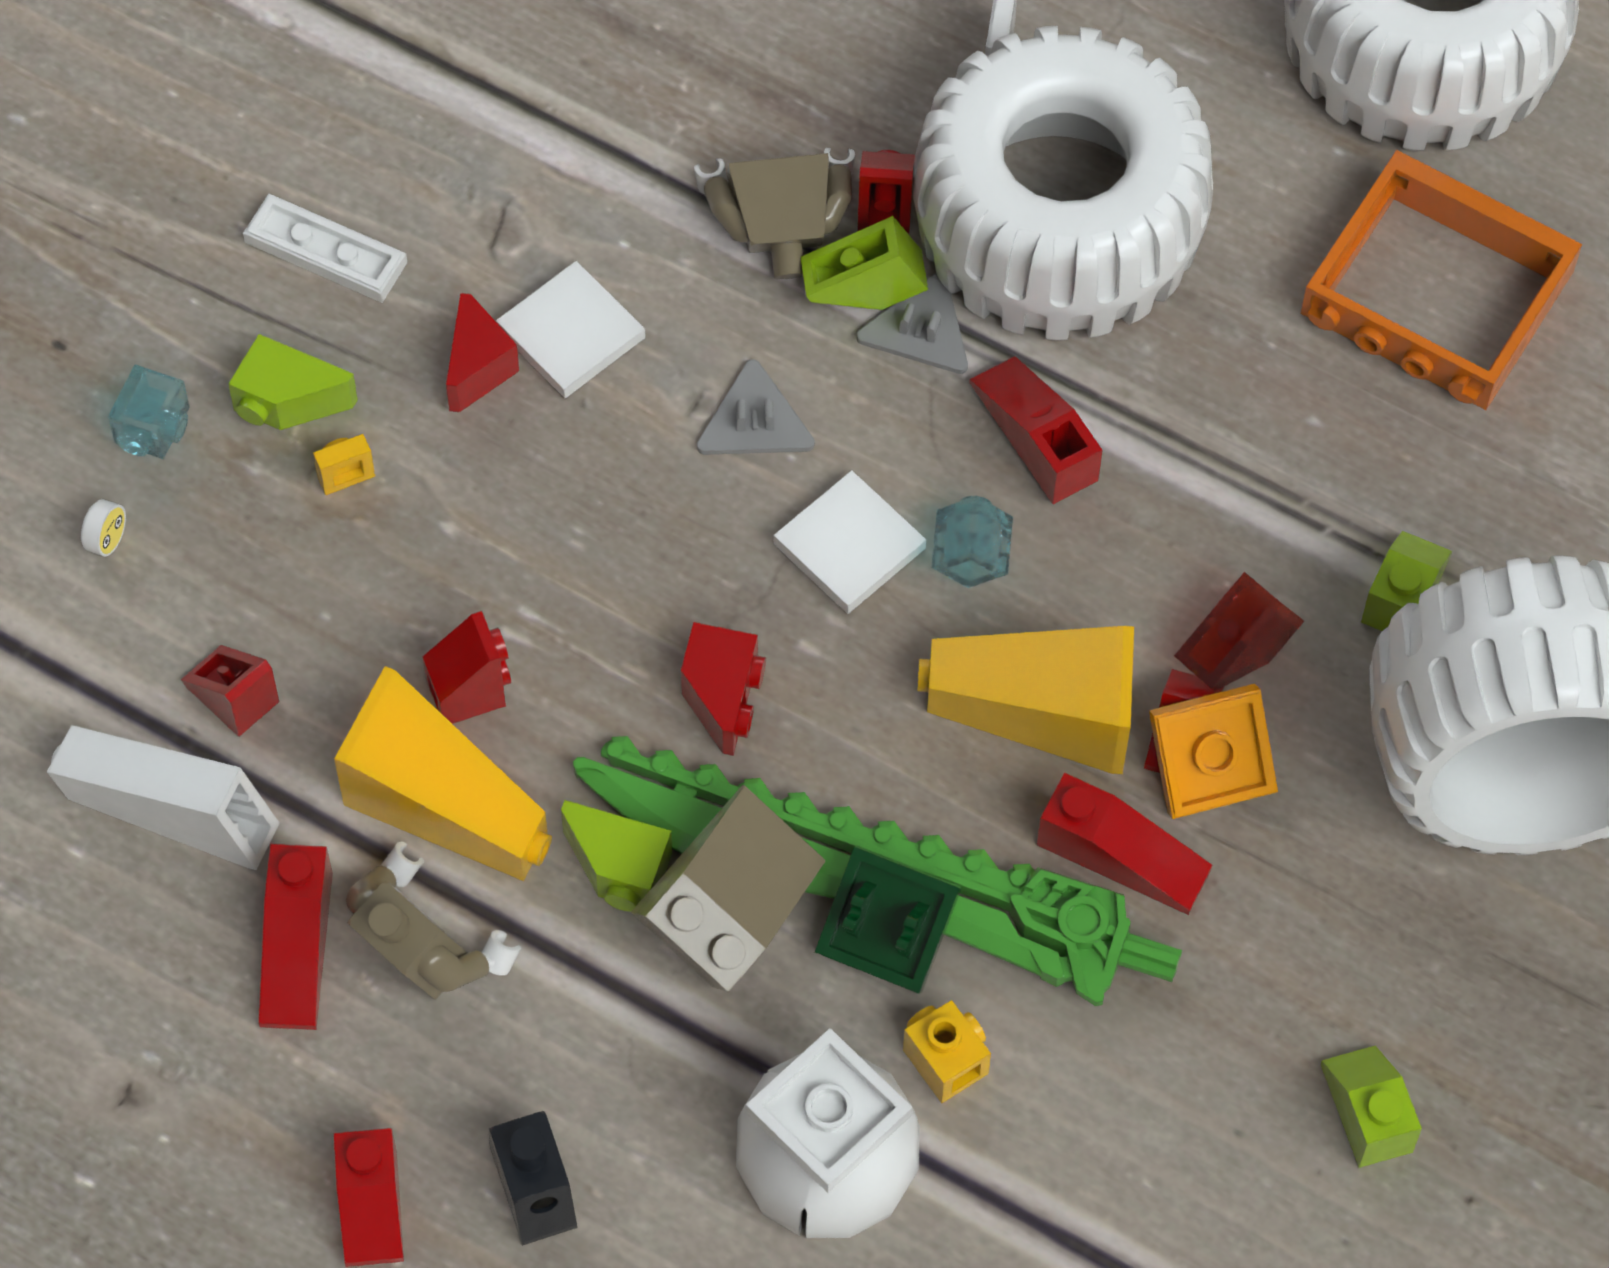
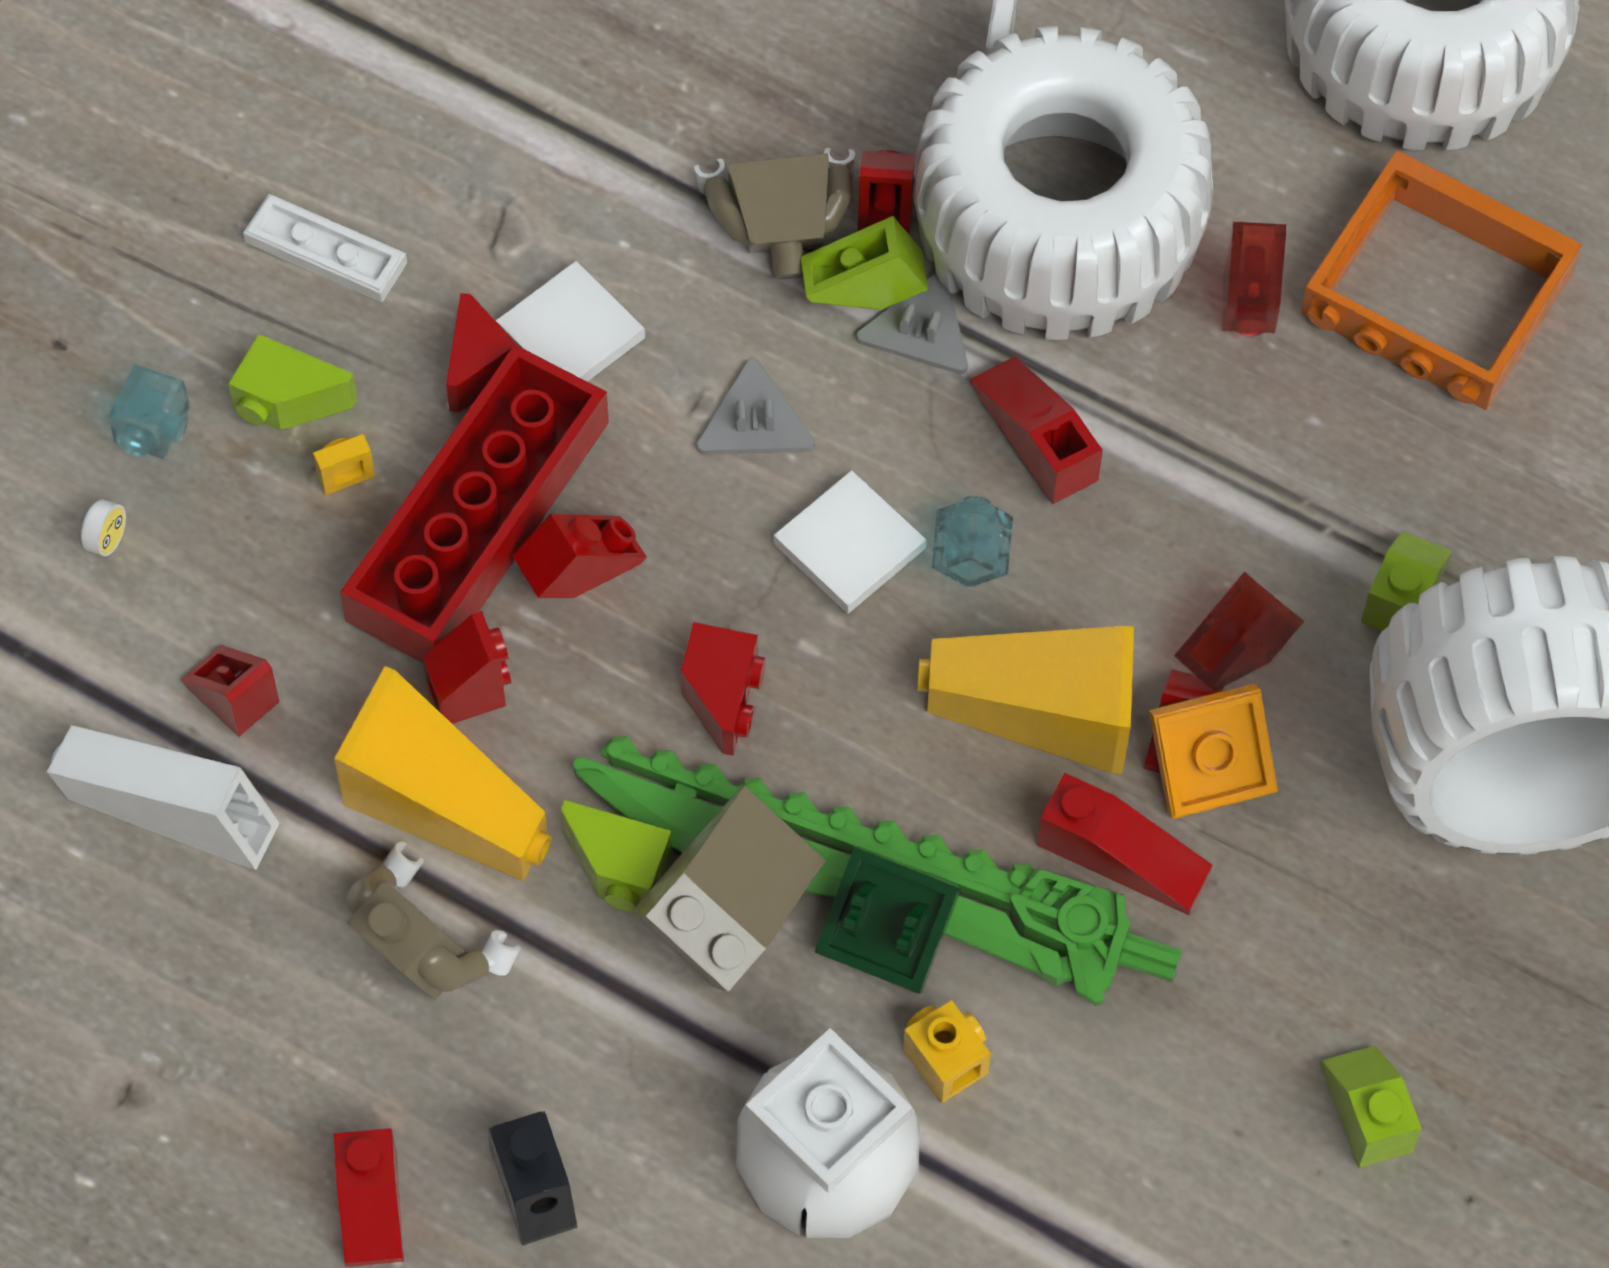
red slope [259,844,333,1030] -> none
none -> red brick [340,344,609,663]
none -> red slope [512,514,647,598]
none -> clear red slope [1222,222,1286,336]

